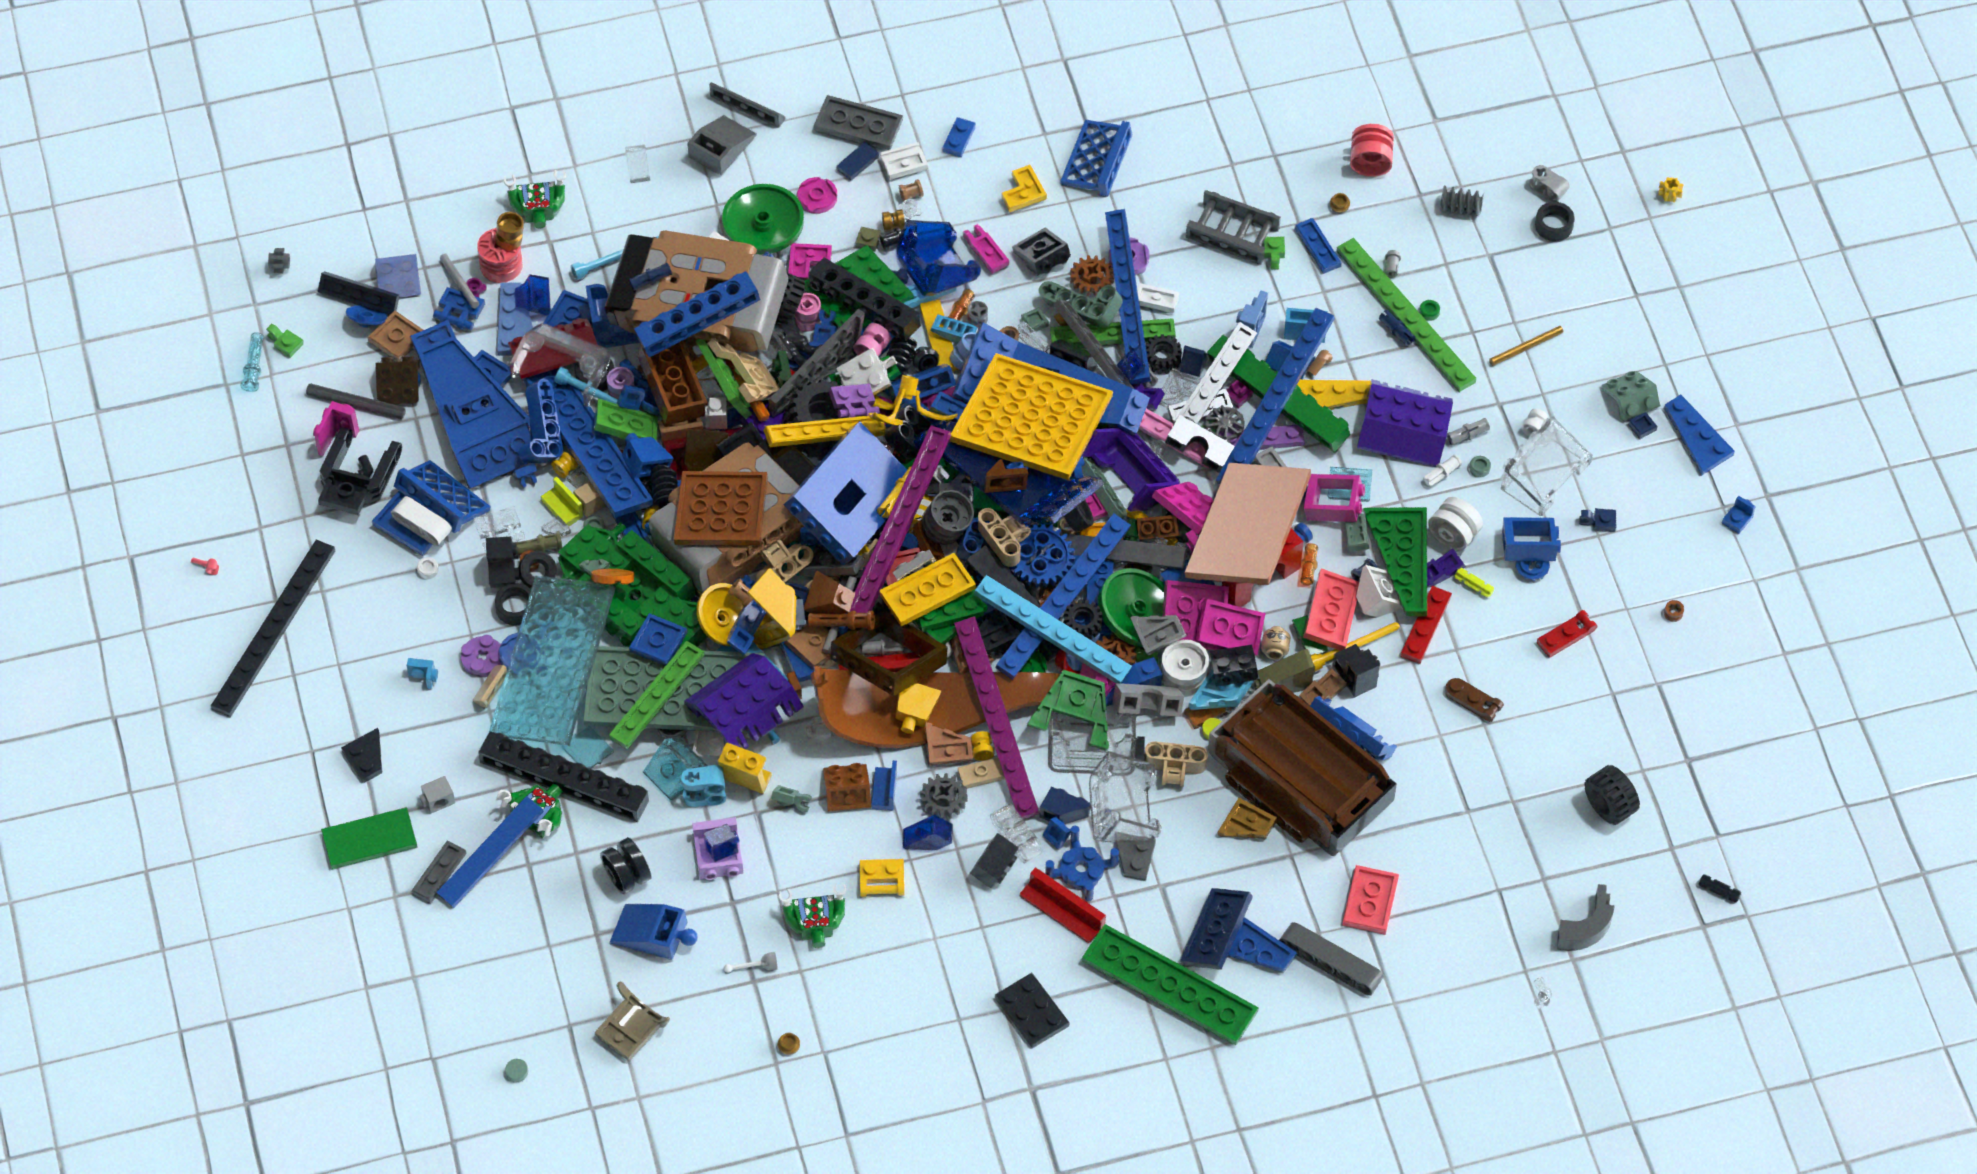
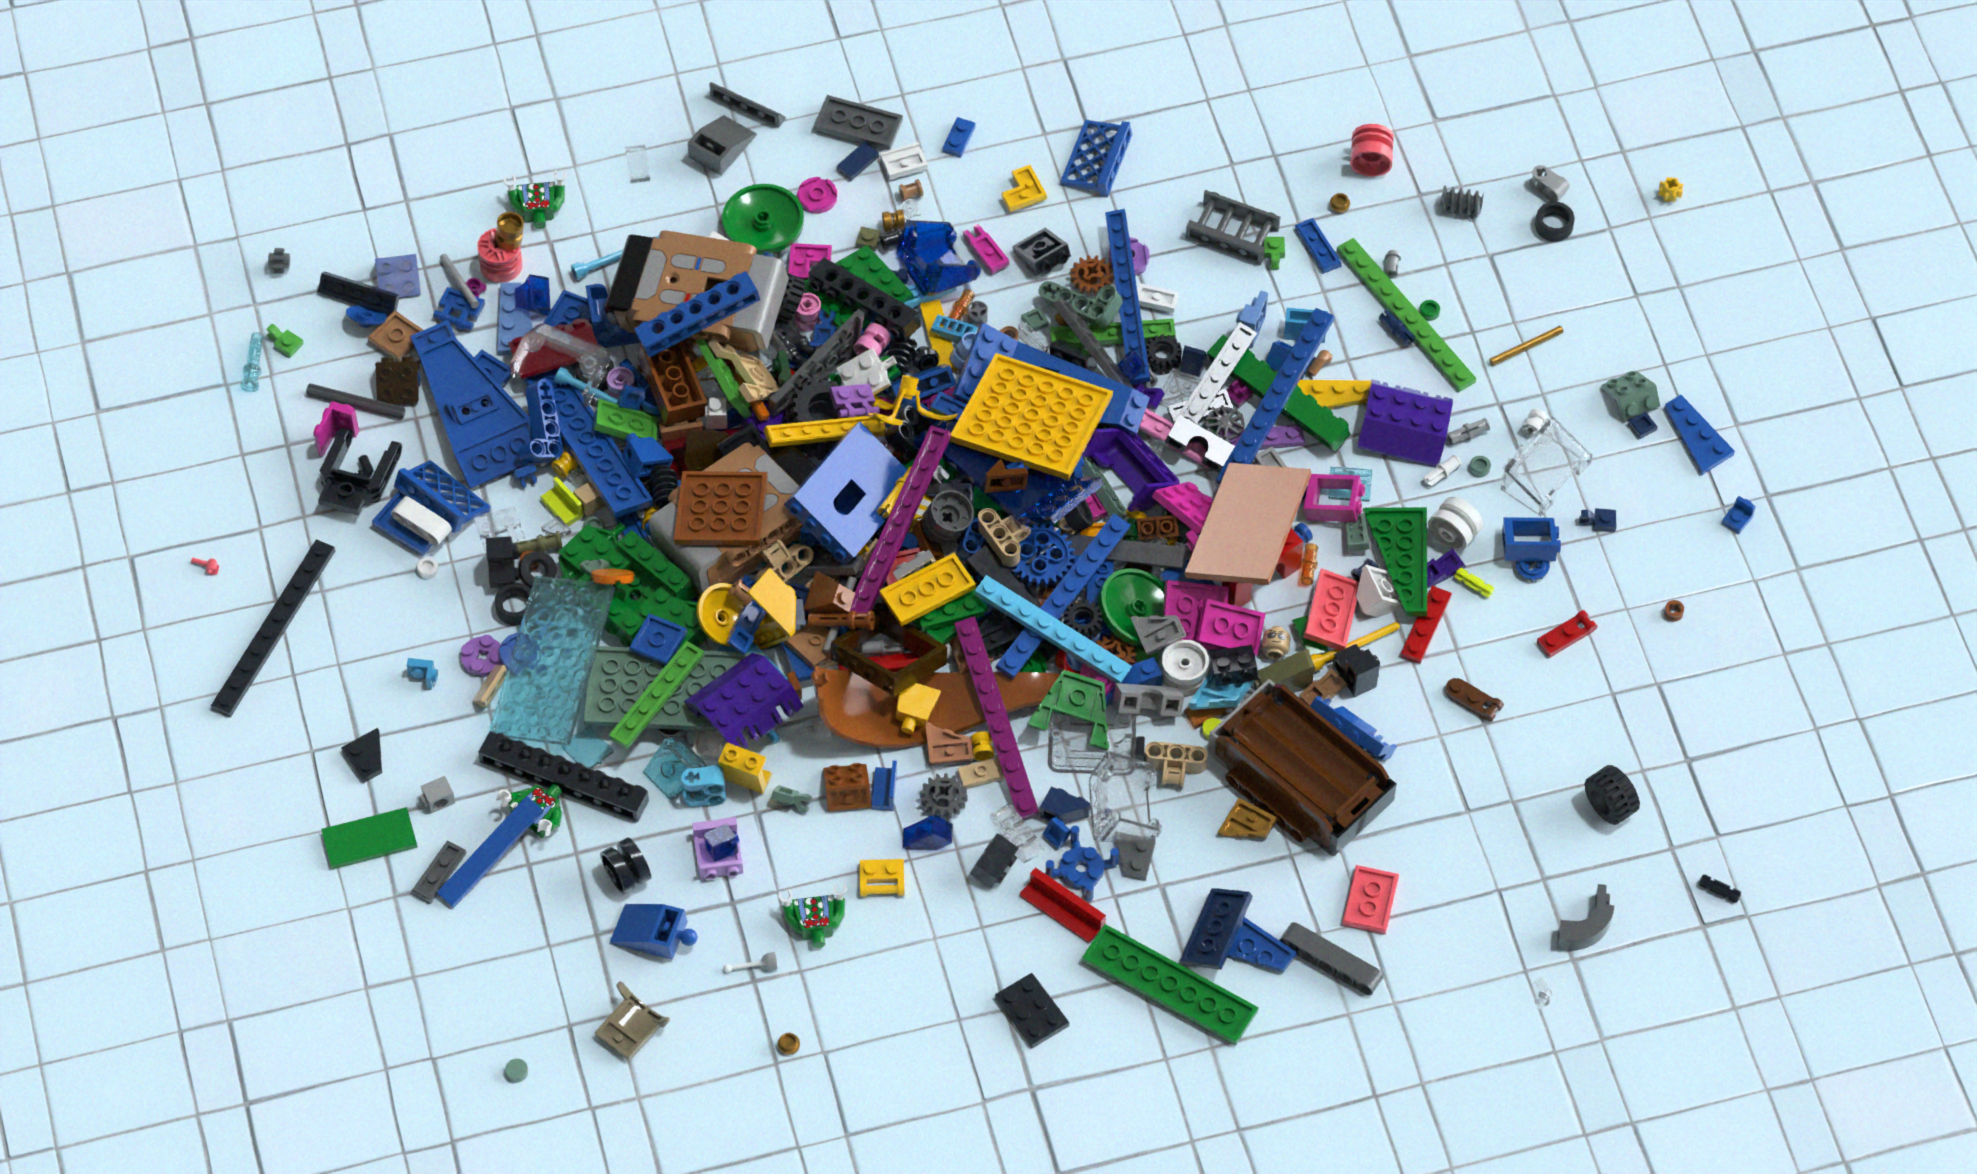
dark blue pin [629,262,672,291] -> none

